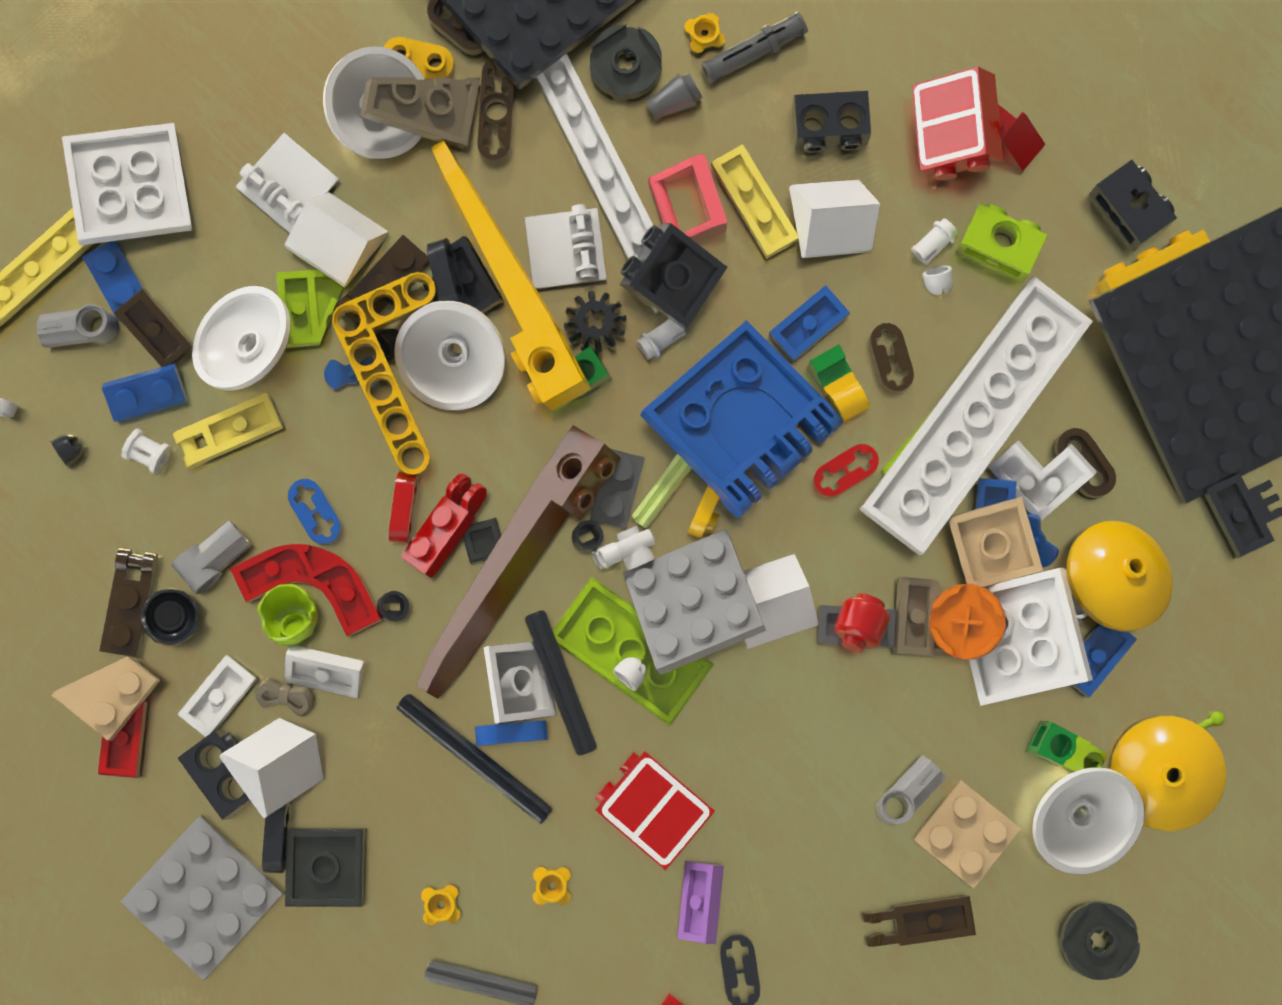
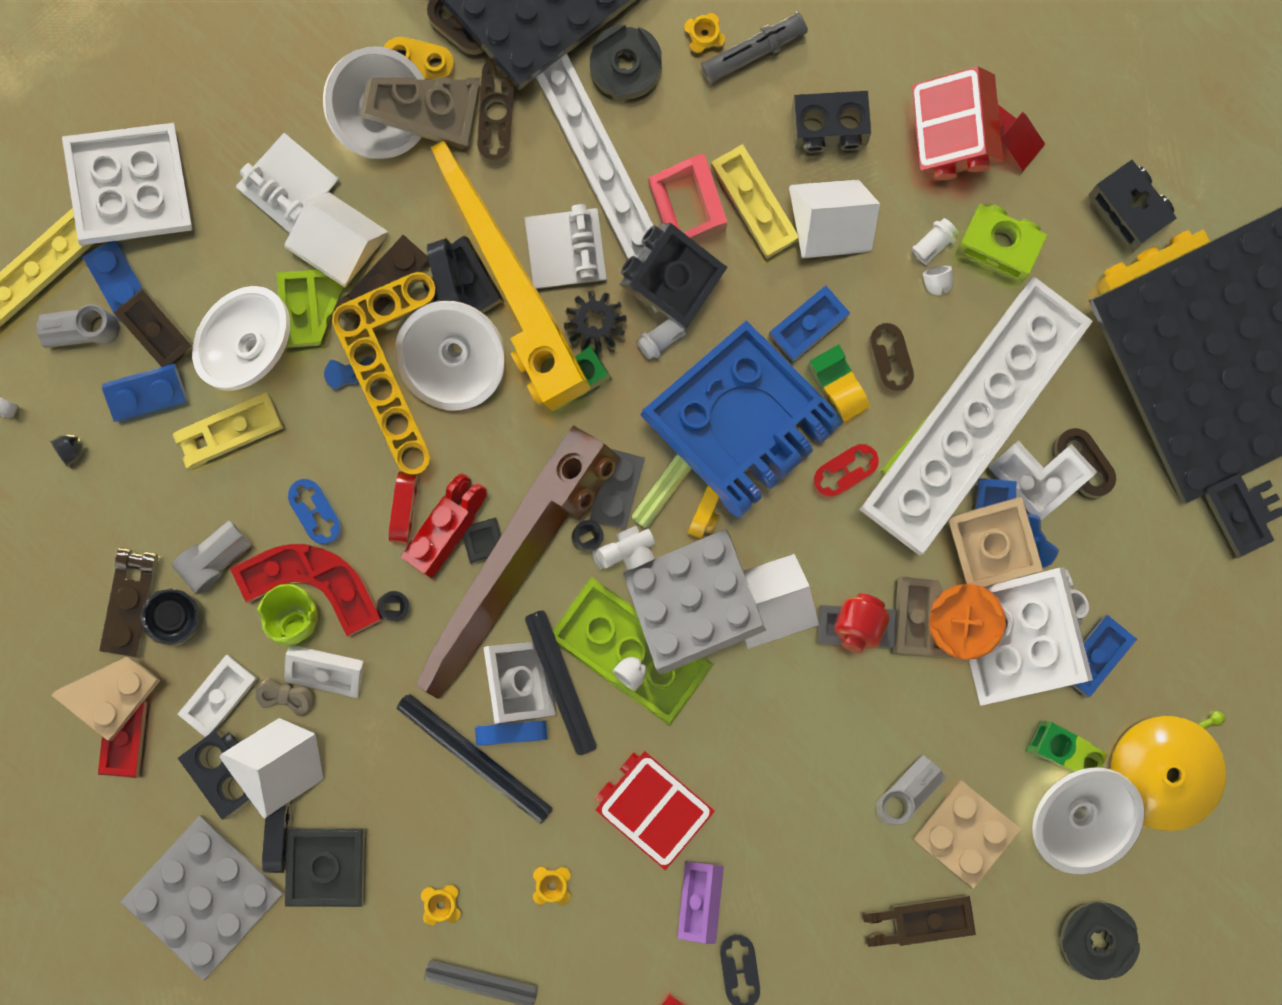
white bush [121,428,172,475] -> none
black hinge [375,328,399,361] -> none
dark grey cone [646,72,703,120] -> none
yellow dish [1067,521,1173,632] -> none

